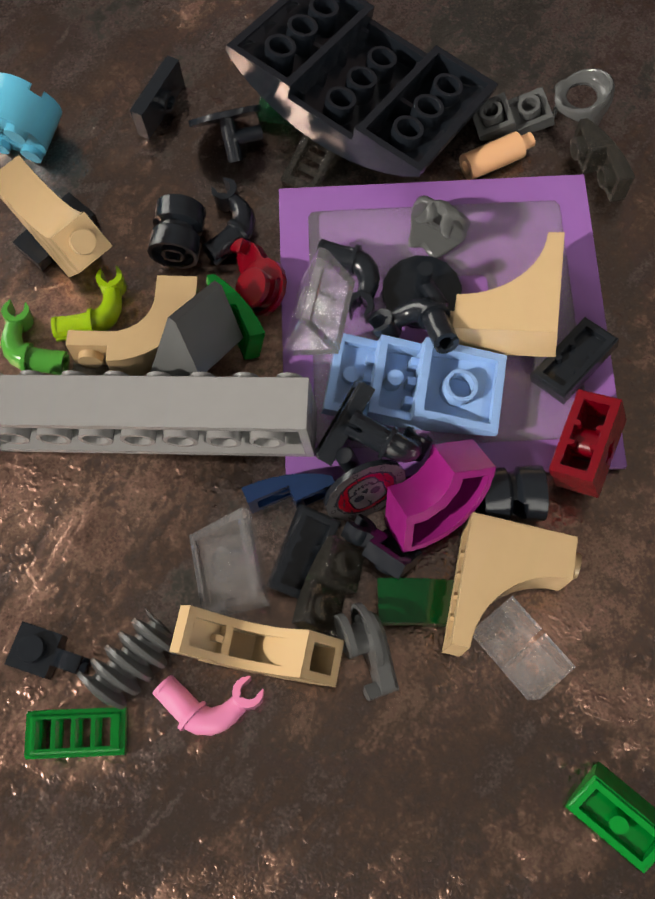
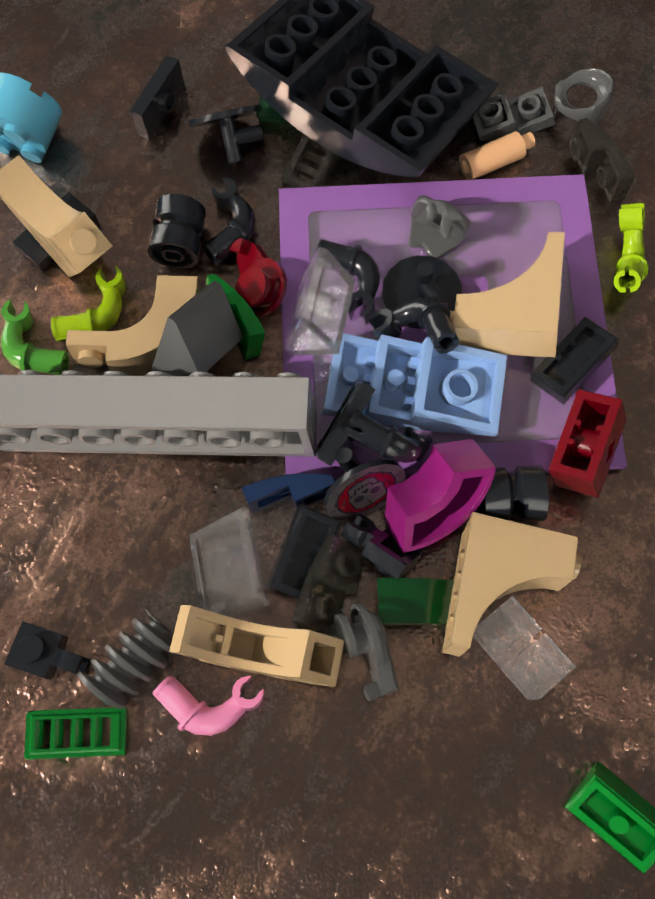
none -> lime piece [614,203,649,293]

